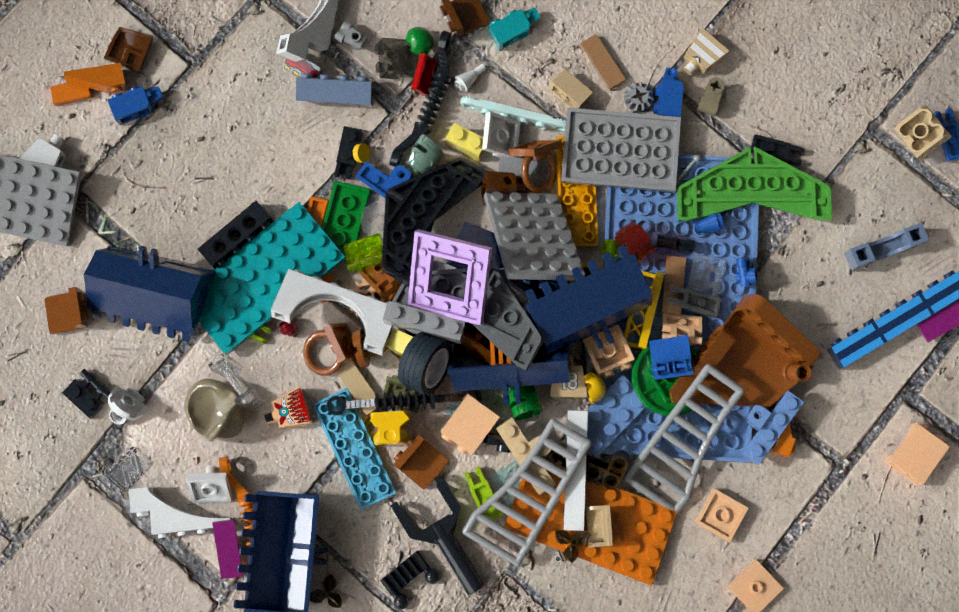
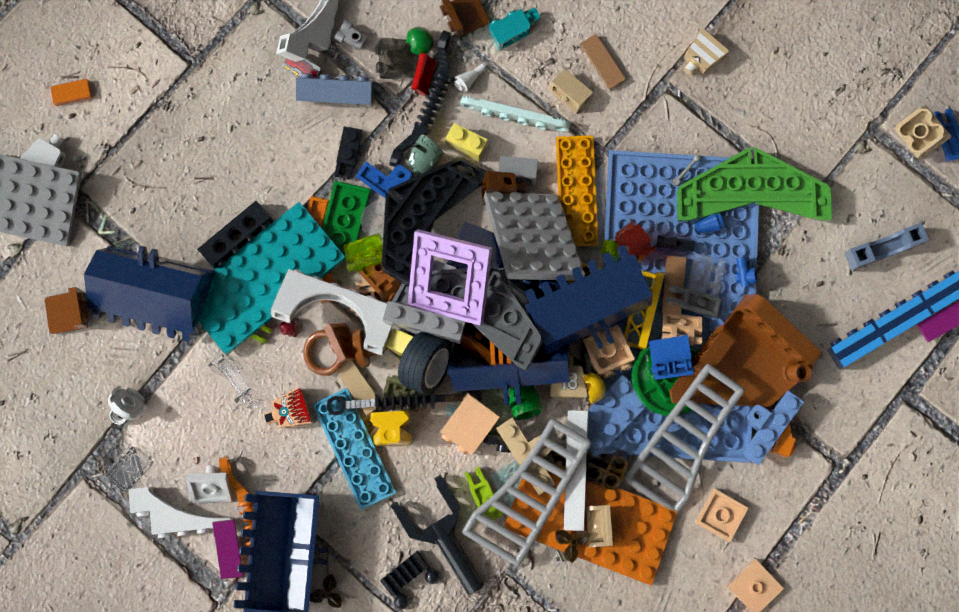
black plate [62,369,111,419] -> none
orange slope [64,63,126,94] -> none
reddish brown plate [104,27,153,73] -> none
blue hinge [108,86,164,125] -> none
dark tan piece [184,378,244,442] -> none
yellow tile [353,144,371,163] -> none
dark orange bracket [393,434,448,489] -> none
white plate [482,112,520,158] -> none
dark orange tile [509,140,563,193] -> none
light grey plate [561,108,681,193] -> none
light grey gear [624,82,654,112] -> none
blue hinge [653,67,684,117] -> none
dark tan piece [697,78,724,117] -> none
black hinge [751,134,805,166] -> none
light nougat panel [885,423,950,485] -> none

